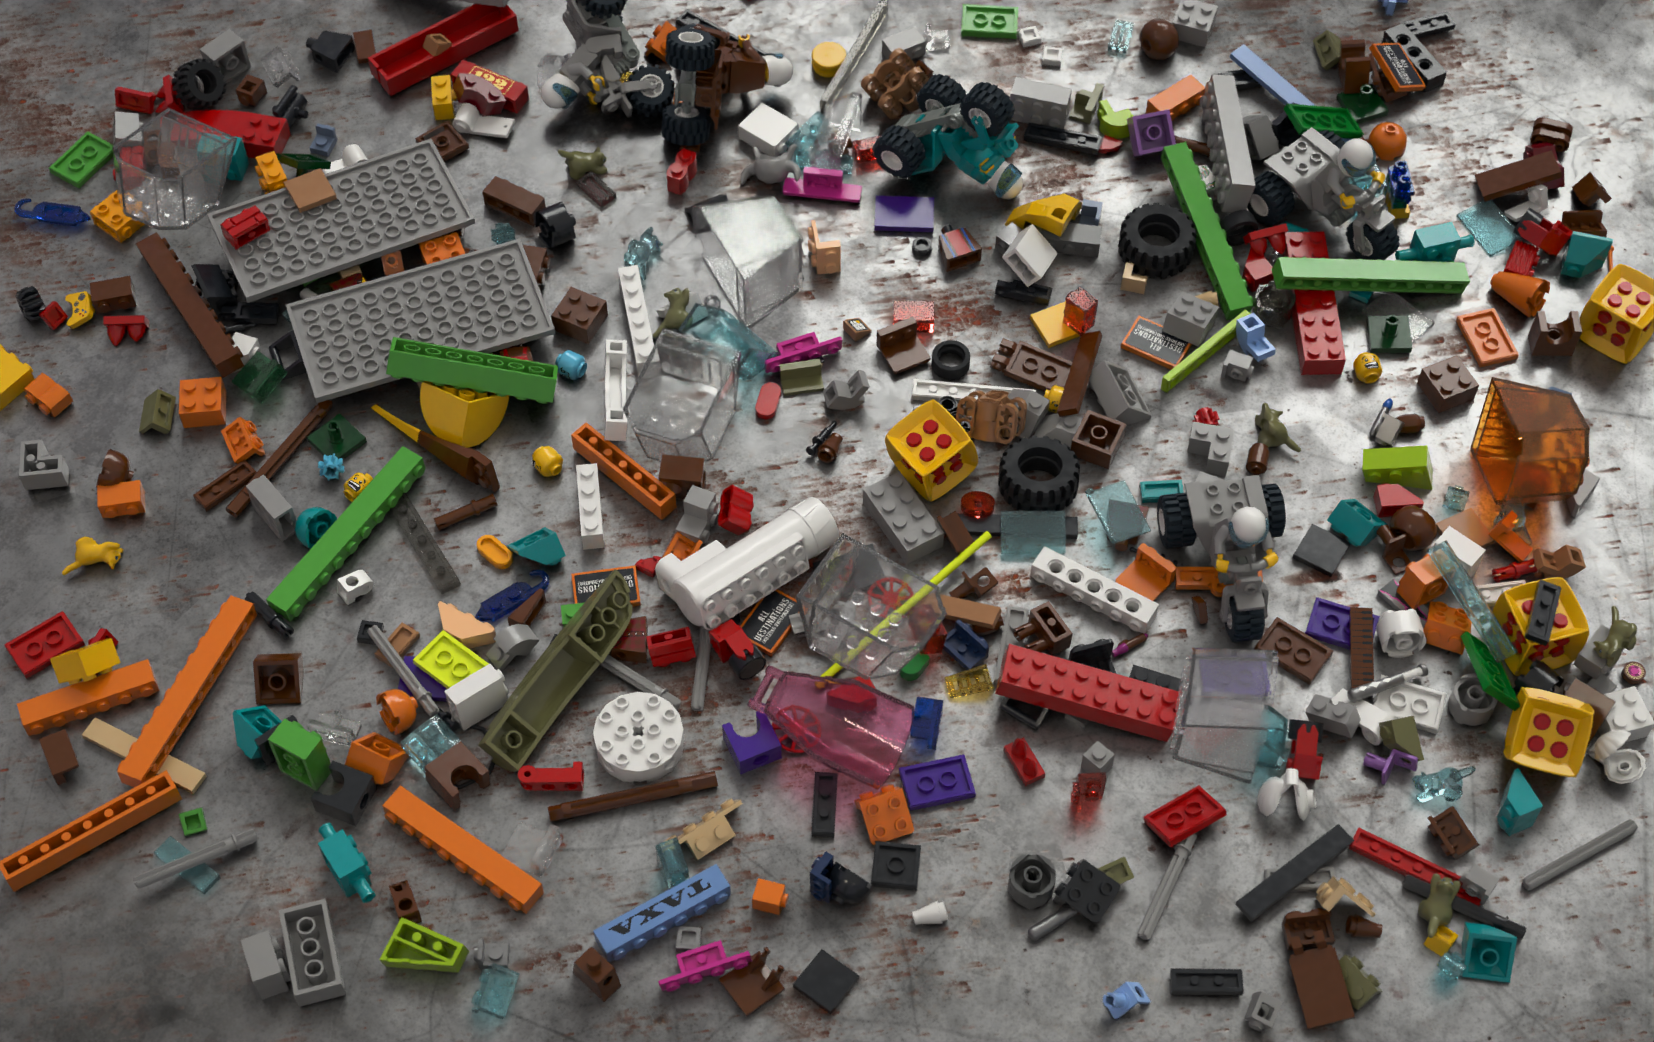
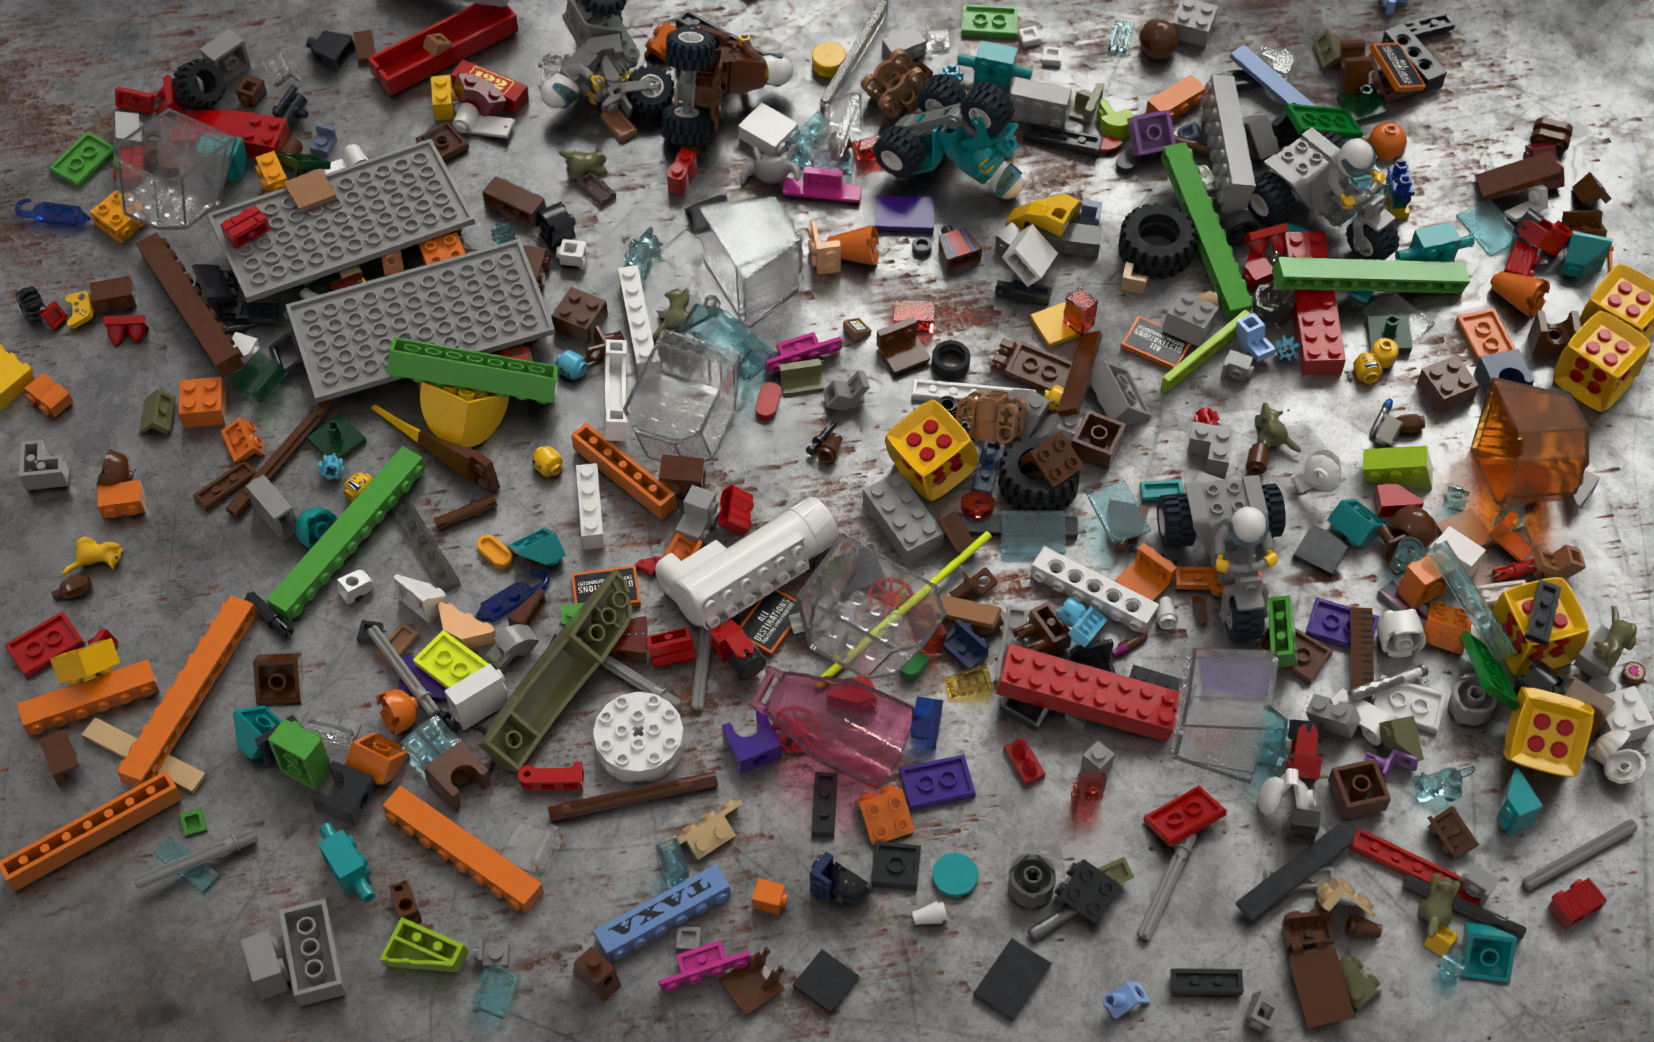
none -> reddish brown plant [51,574,92,599]
none -> reddish brown brick [278,138,303,167]
none -> white slope [393,574,447,624]
none -> white brick [556,239,588,270]
none -> reddish brown bracket [585,326,624,363]
none -> medium nougat tile [600,108,637,142]
none -> orange cone [824,225,879,265]
none -> teal tile [932,853,978,898]
none -> medium azure gear [940,64,964,84]
none -> teal brick [957,40,1033,90]
none -> dark blue tile [970,441,1005,498]
none -> black tile [973,938,1052,1021]
none -> reddish brown bracket [1020,431,1084,488]
none -> medium azure plate [1056,597,1108,647]
none -> black tile [1116,154,1136,173]
none -> white cone [1157,597,1179,630]
none -> sand blue slope [1178,121,1204,142]
none -> clear brick [1258,46,1294,82]
none -> bright green brick [1268,595,1298,668]
none -> medium azure gear [1275,335,1299,361]
none -> clear smoke brick [1281,807,1321,846]
none -> white animal [1290,448,1342,494]
none -> reddish brown brick [1328,759,1391,820]
none -> yellow head [1370,338,1399,368]
none -> clear light blue wheel [1390,537,1425,575]
none -> piece [1475,349,1534,404]
none -> red brick [1549,878,1607,929]
none -> yellow piece [1553,311,1651,412]

